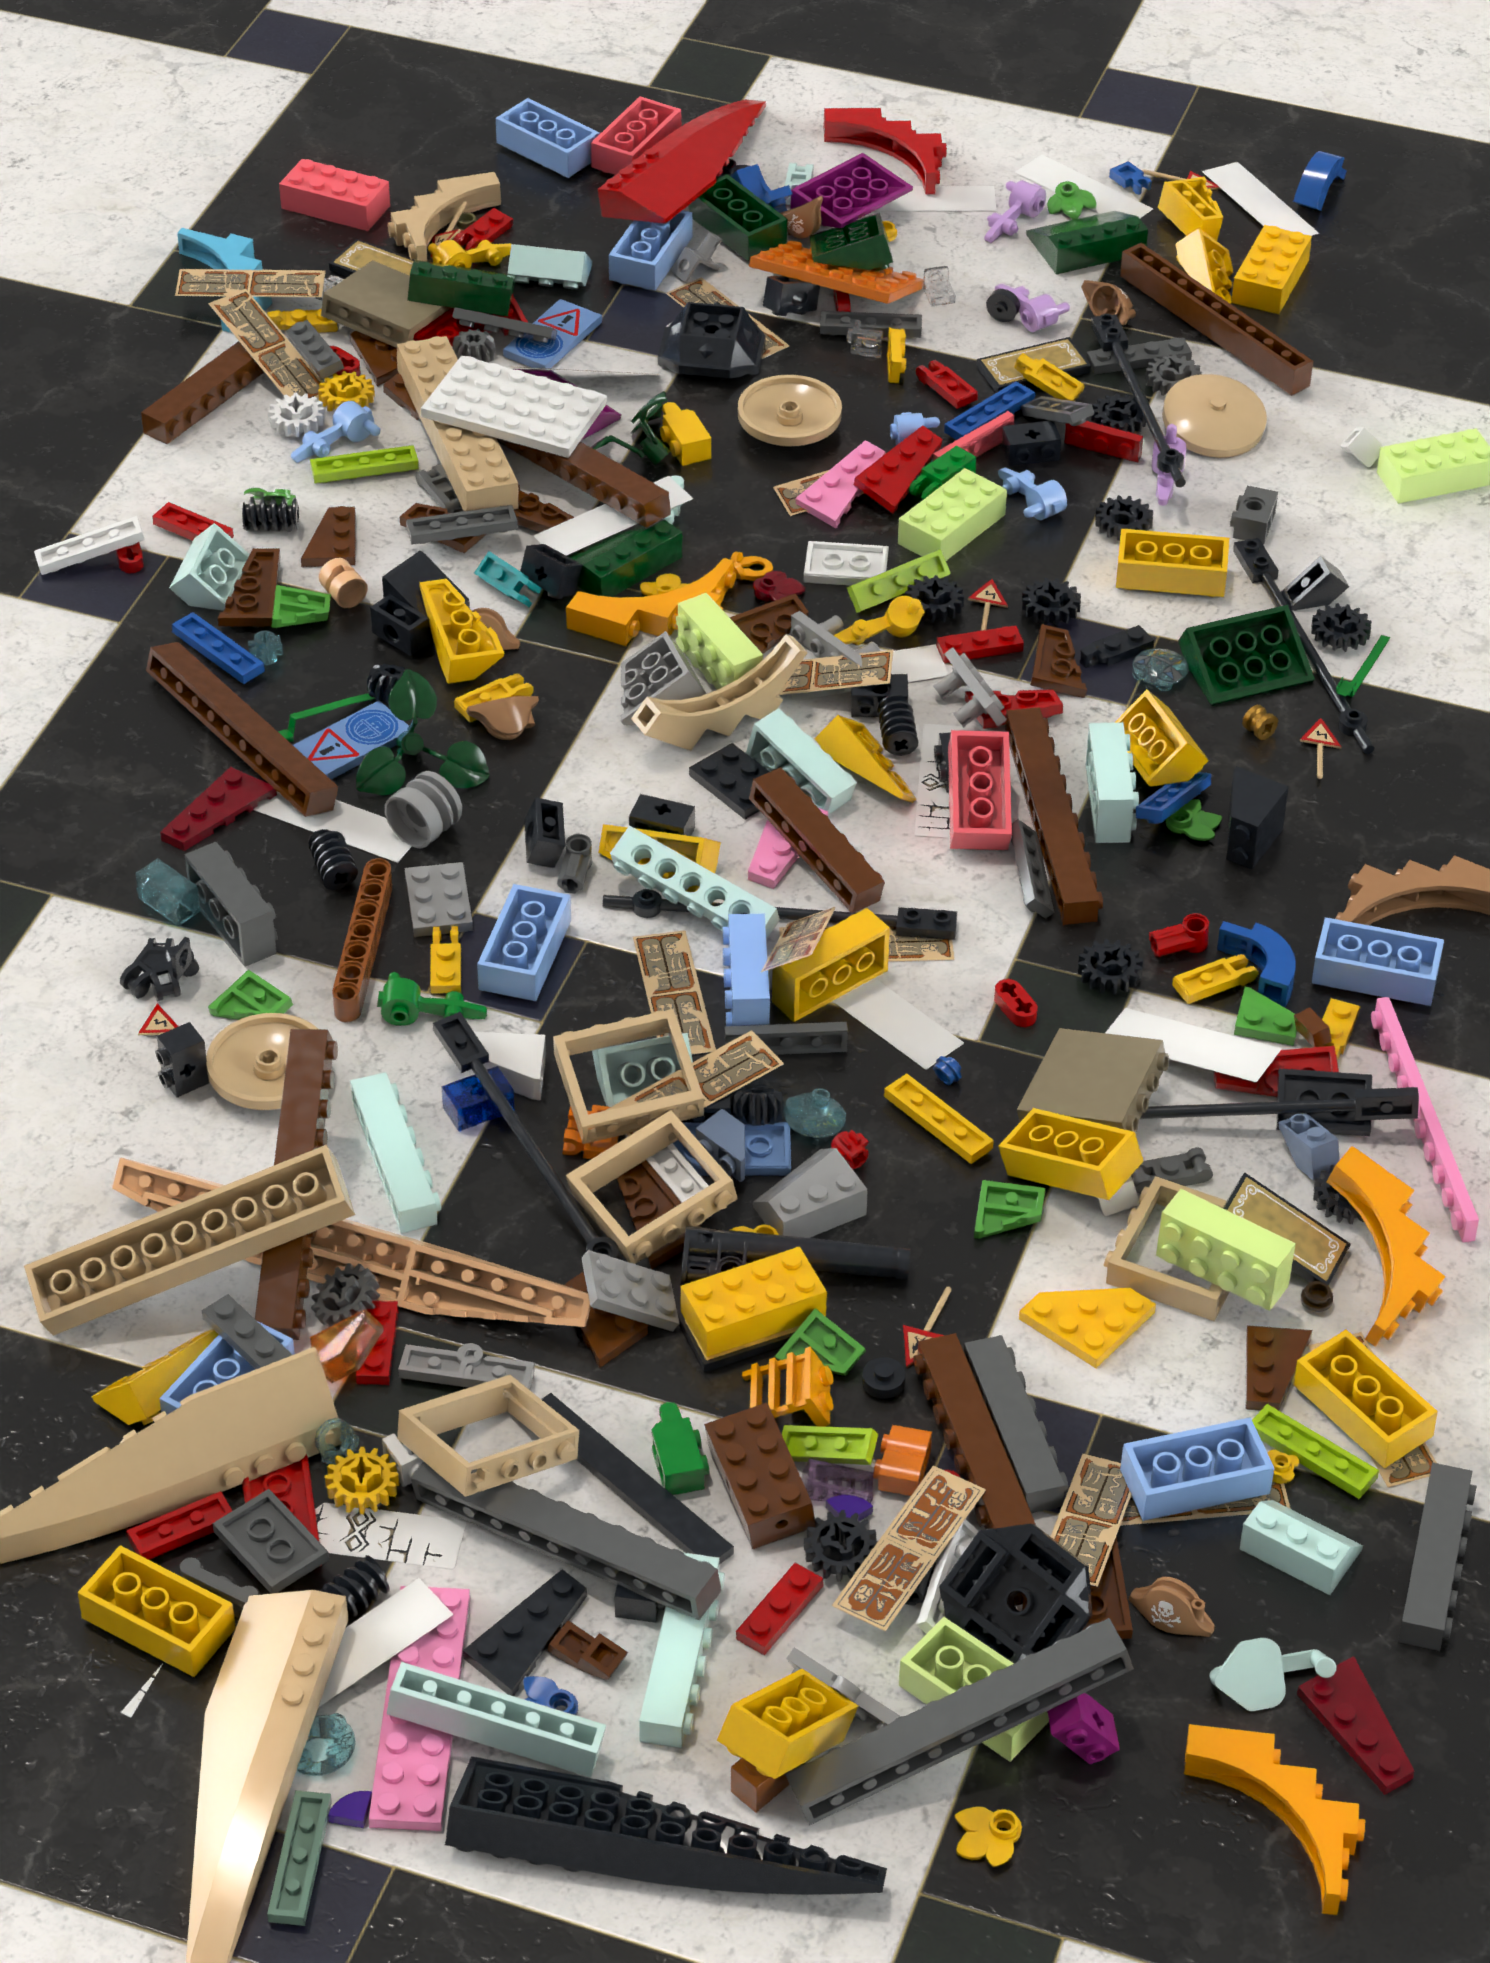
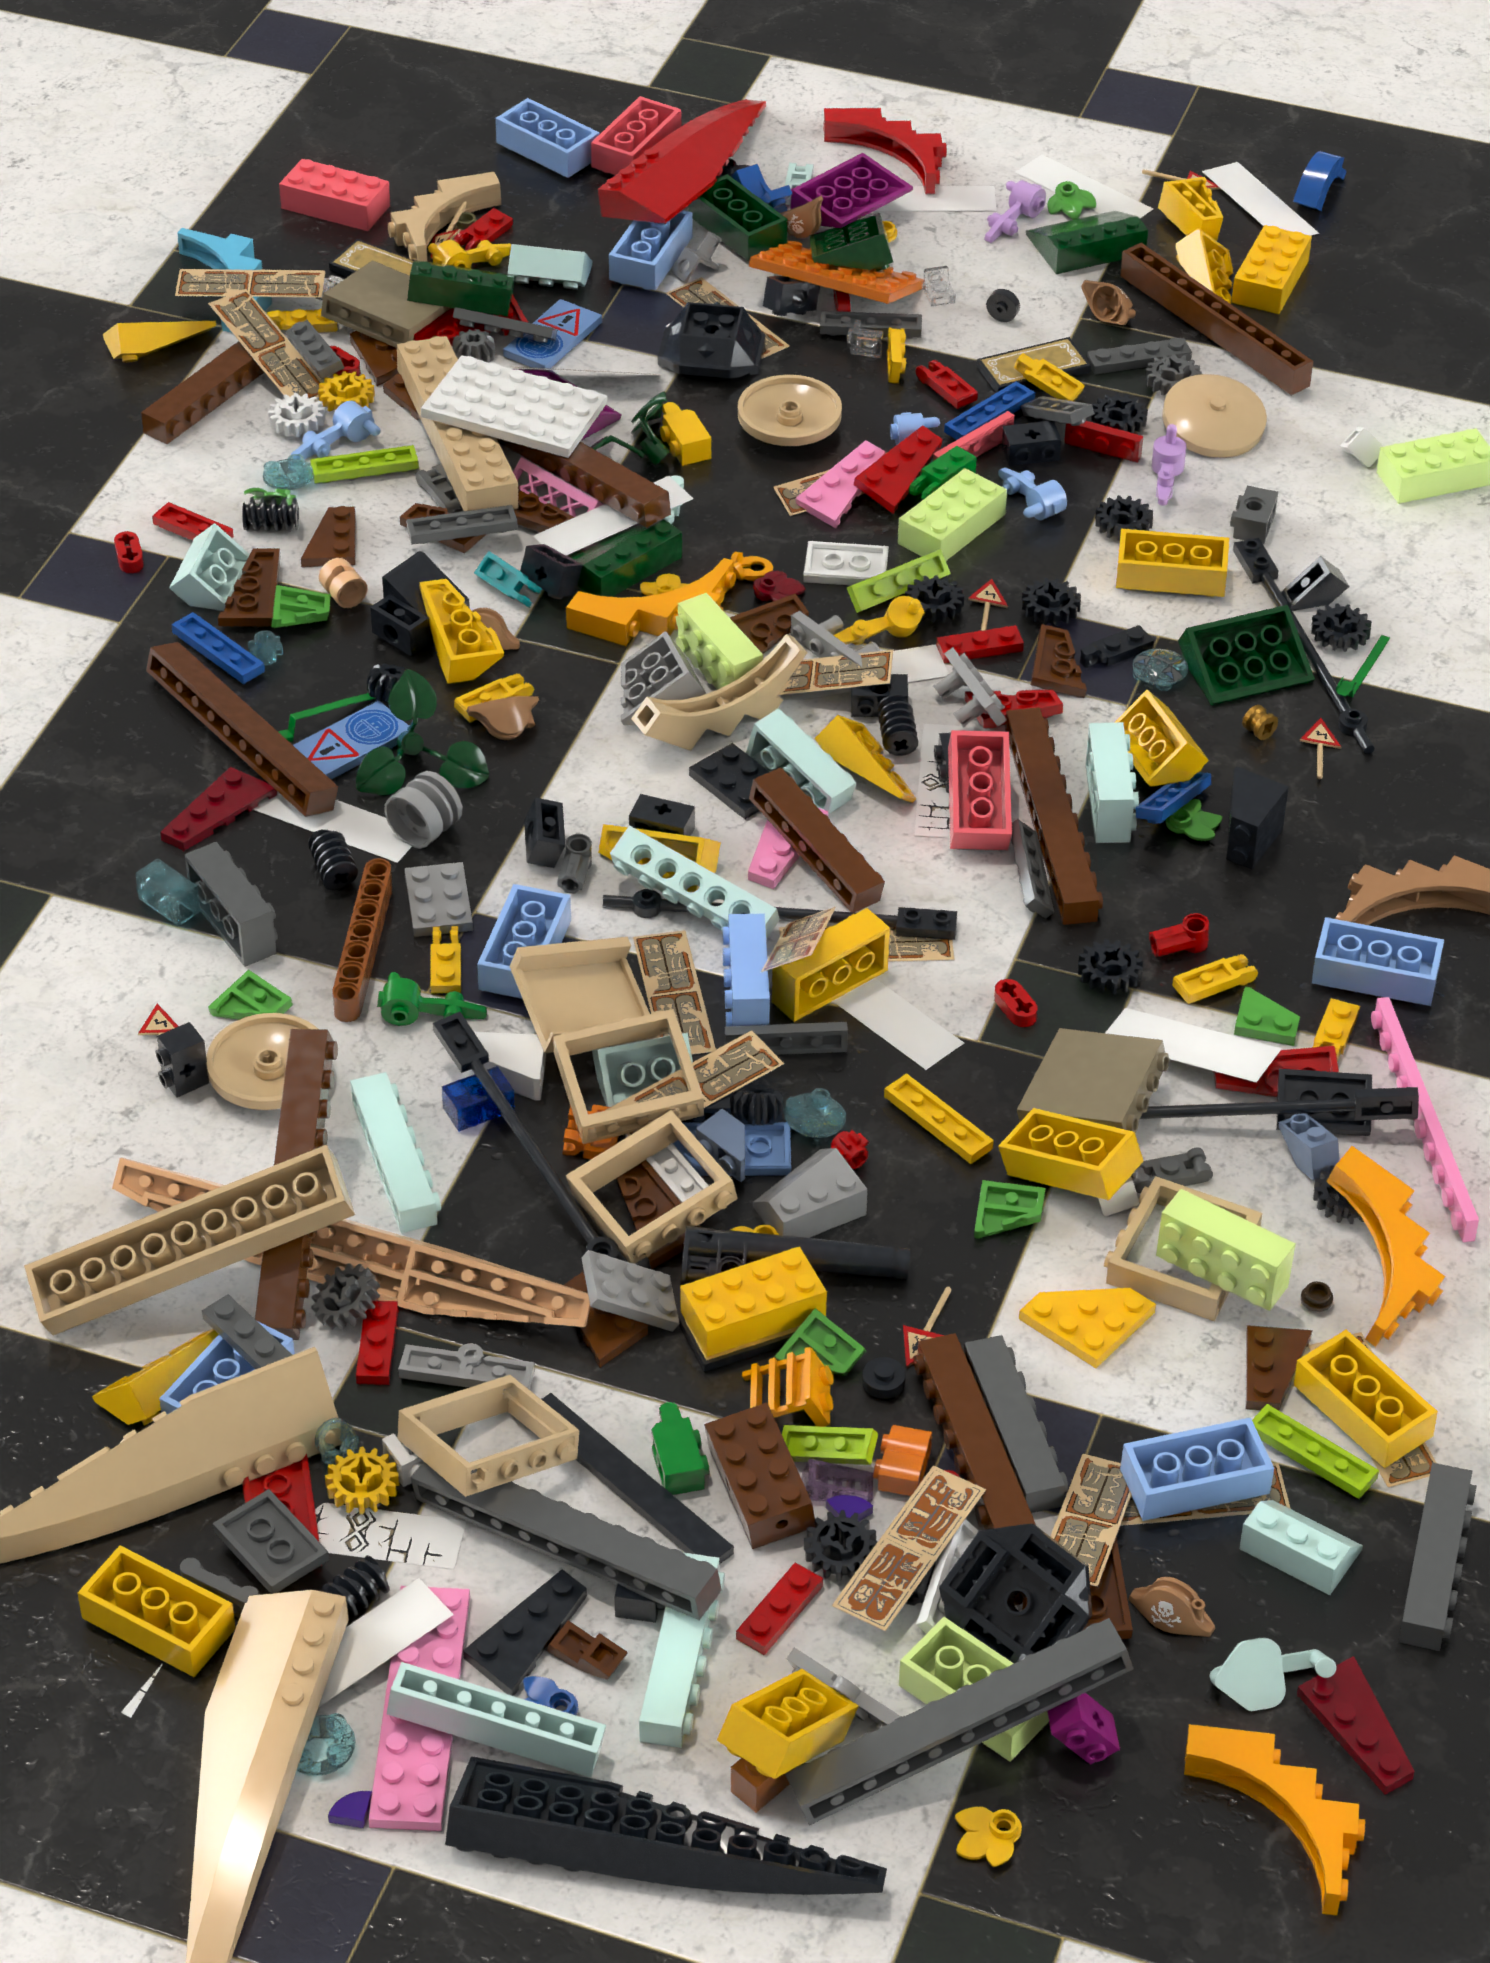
white plate [34,516,145,575] -> none
black piece [120,937,200,1002] -> none
red plate [127,1491,232,1560] -> none
sand green plate [267,1790,332,1926] -> none
clear orange slope [310,1309,384,1383] -> none
blue plate [933,1056,962,1085] -> none
lavender piece [995,284,1070,332] -> none
black bar [1091,314,1186,488] -> none
blue plate [1109,161,1152,195] -> none
blue arch [1217,921,1296,1007] -> none
pearl gold tile [1223,1172,1351,1286] -> none
yellow plate [1267,1450,1299,1484] -> none
reddish brown piece [1294,1008,1332,1047] -> none
none -> yellow wedge [103,321,216,363]
none -> clear light blue dish [263,454,314,490]
none -> tan panel [510,937,658,1053]
none -> bright pink fence [513,457,604,517]

